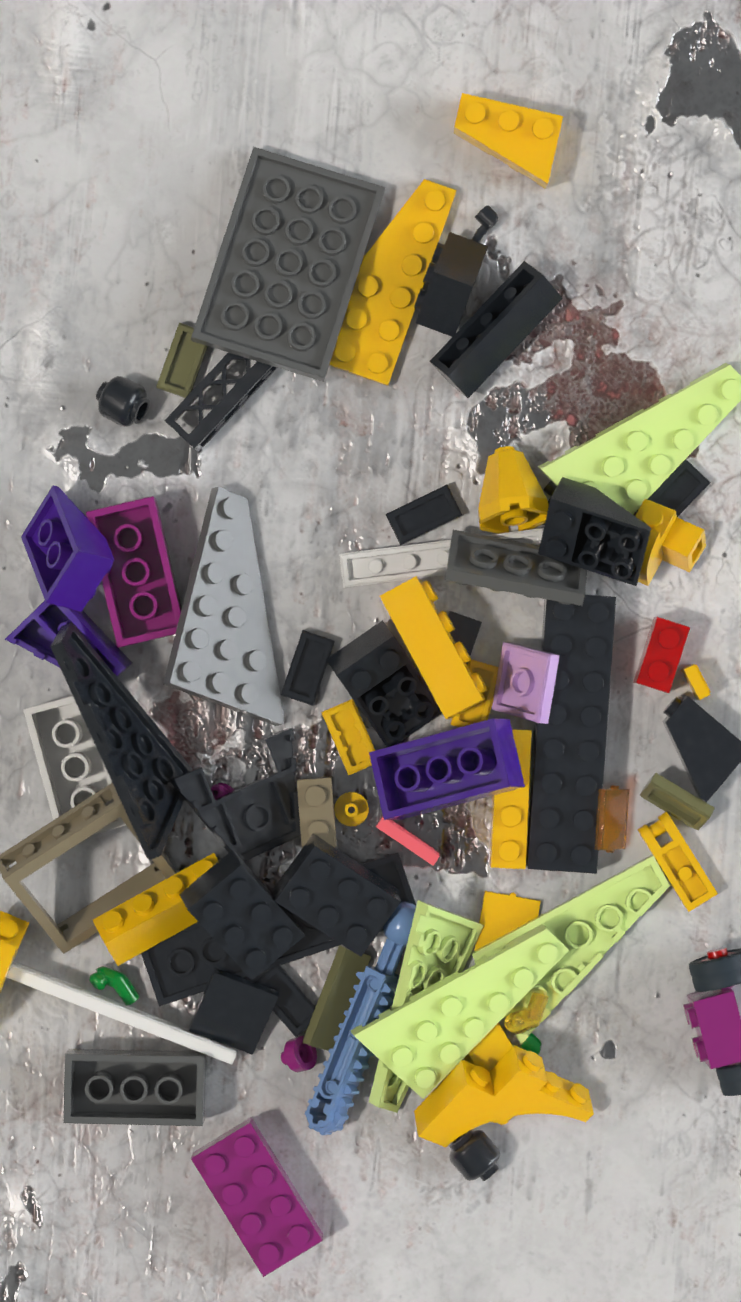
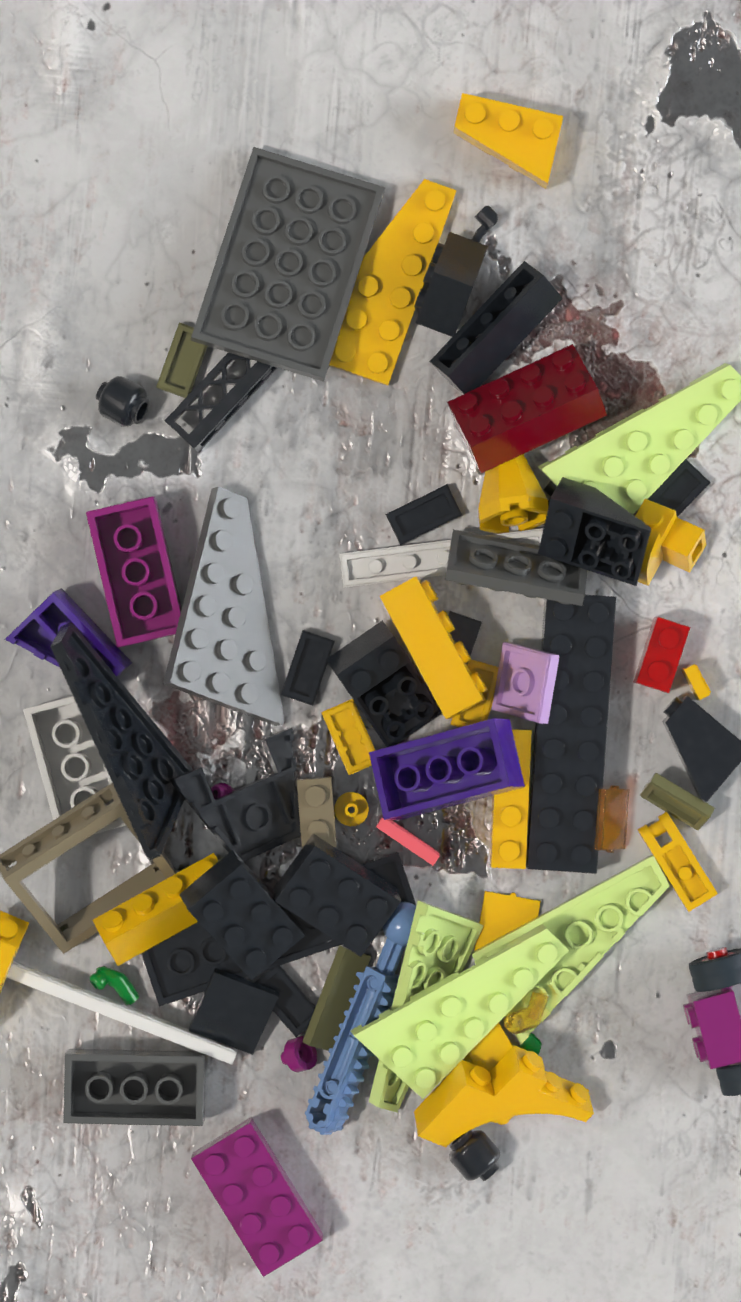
dark purple slope [21,485,114,612] -> none
none -> dark red brick [447,344,607,473]

